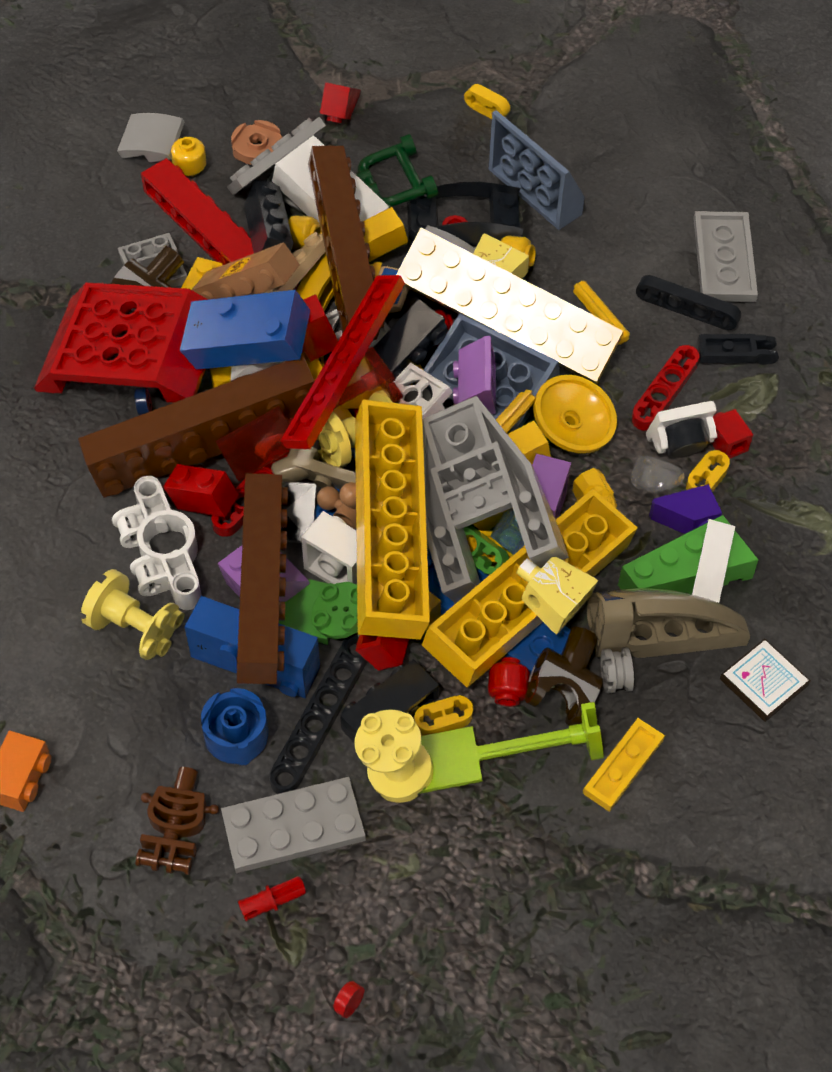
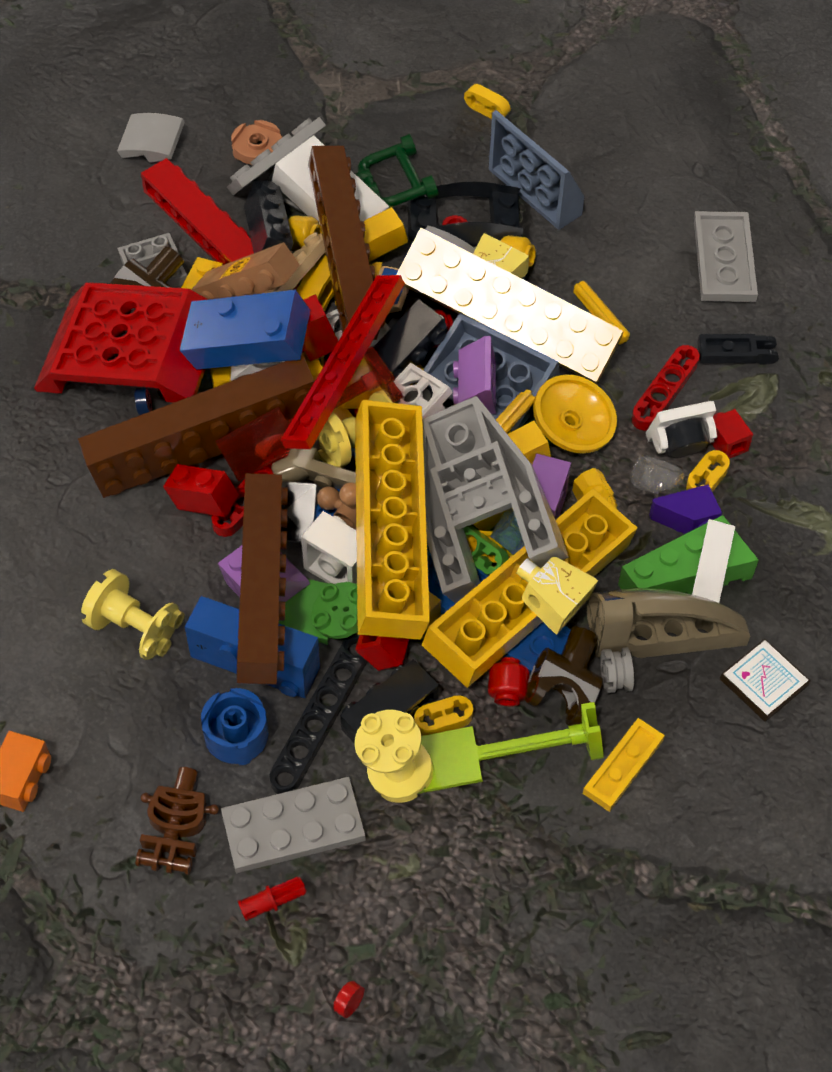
white piece [112,476,201,610] -> none
yellow head [171,137,206,176] -> none
red slope [320,82,361,123] -> none
black beam [636,275,741,330] -> none

